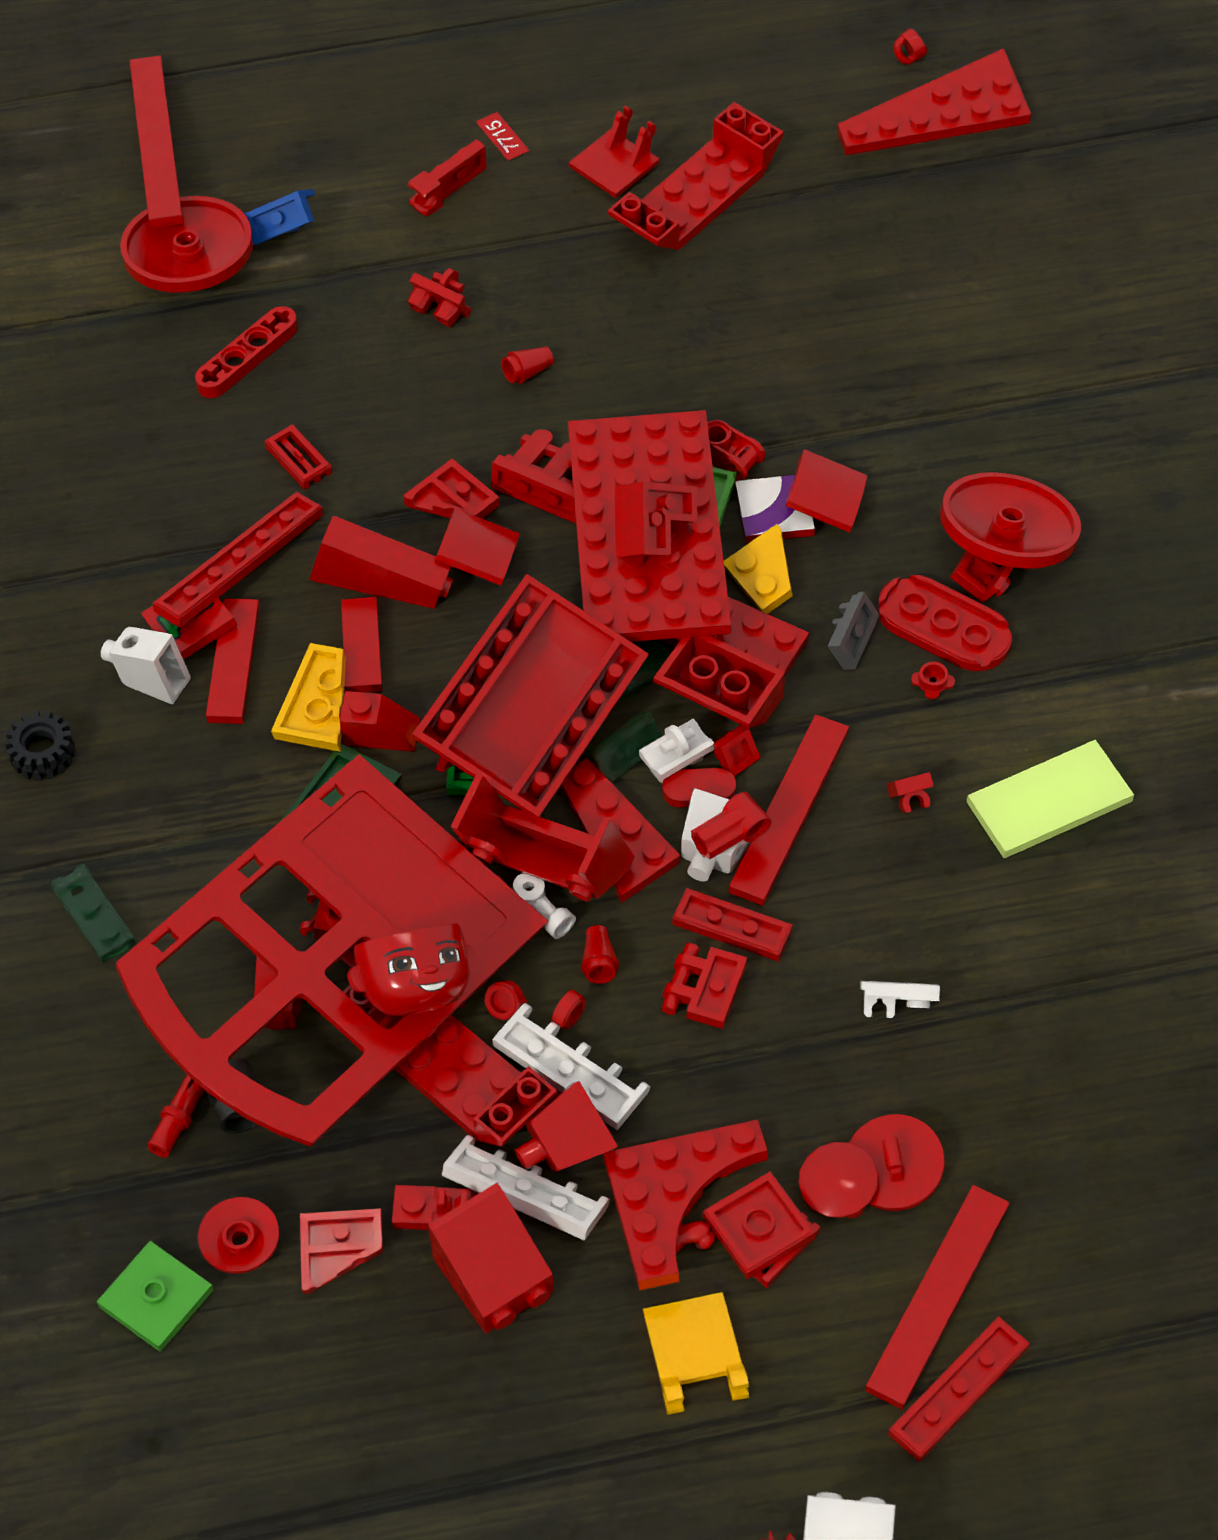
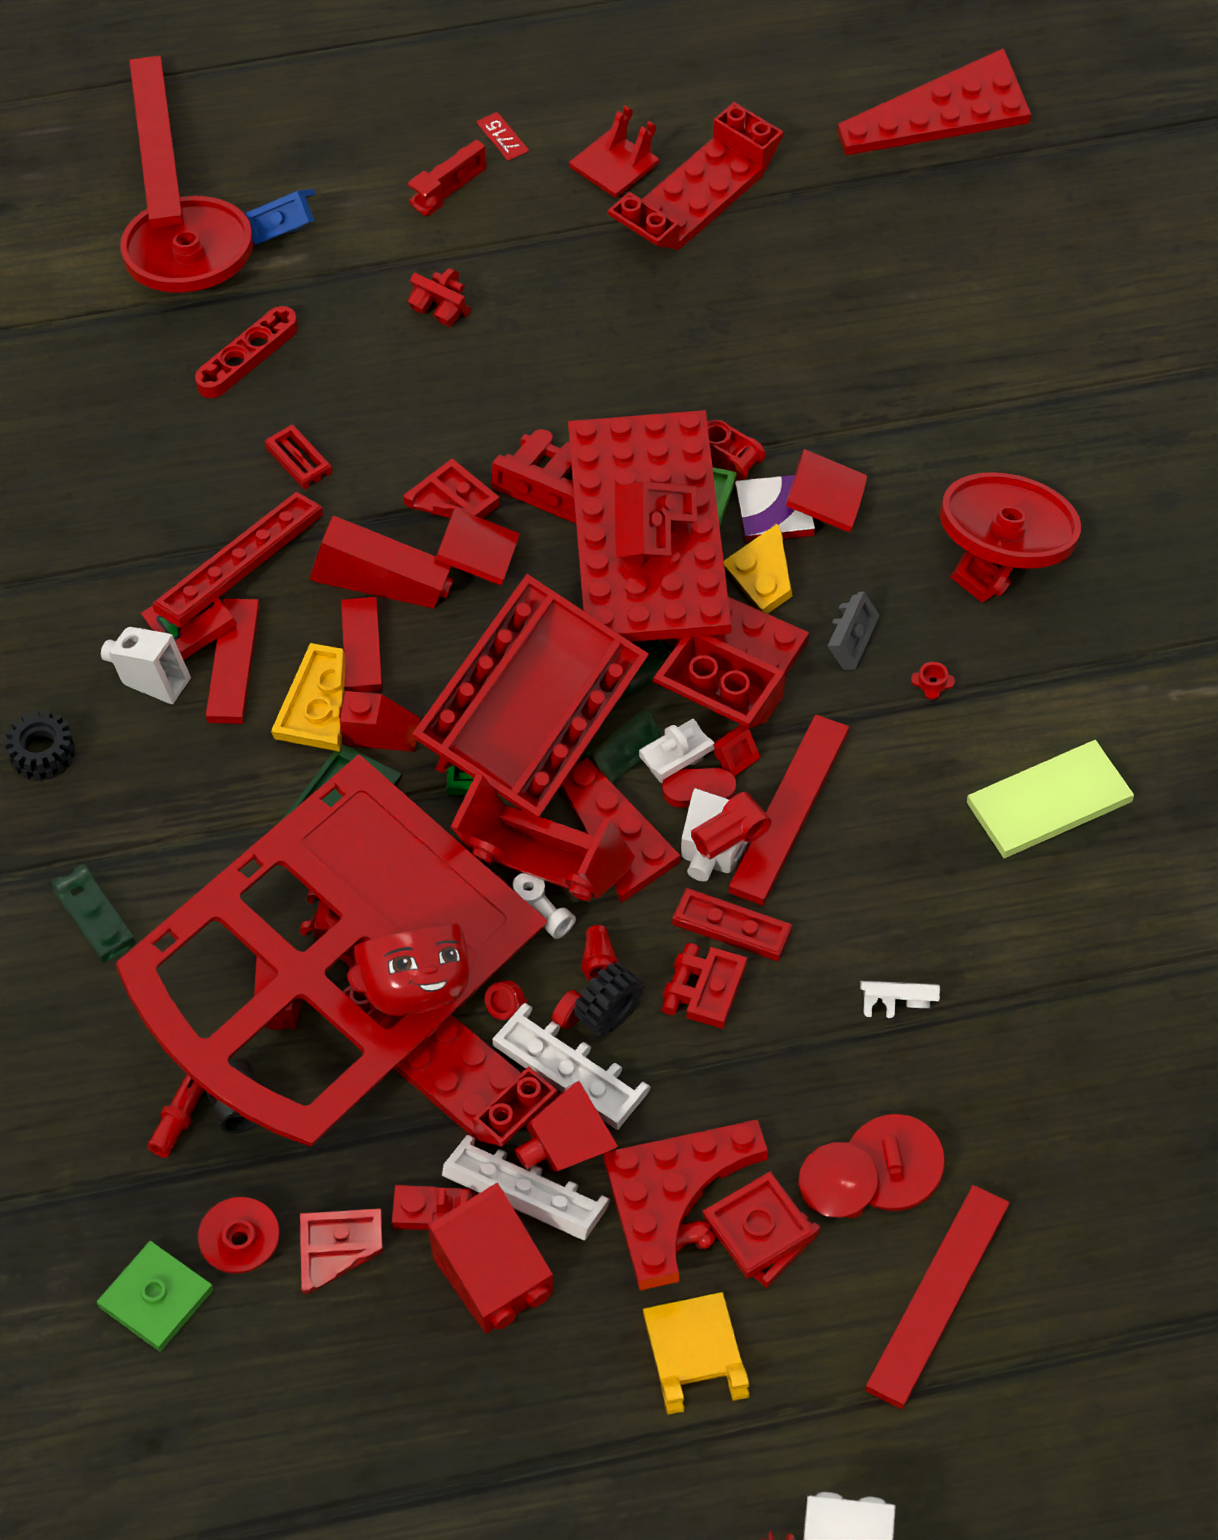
red cone [501,346,554,384] -> none
red tile [878,575,1012,671] -> none
red tile [886,772,933,813] -> none
red tile [888,1316,1030,1463] -> none
red tile [894,29,927,65] -> none
none -> black tyre [574,962,645,1036]

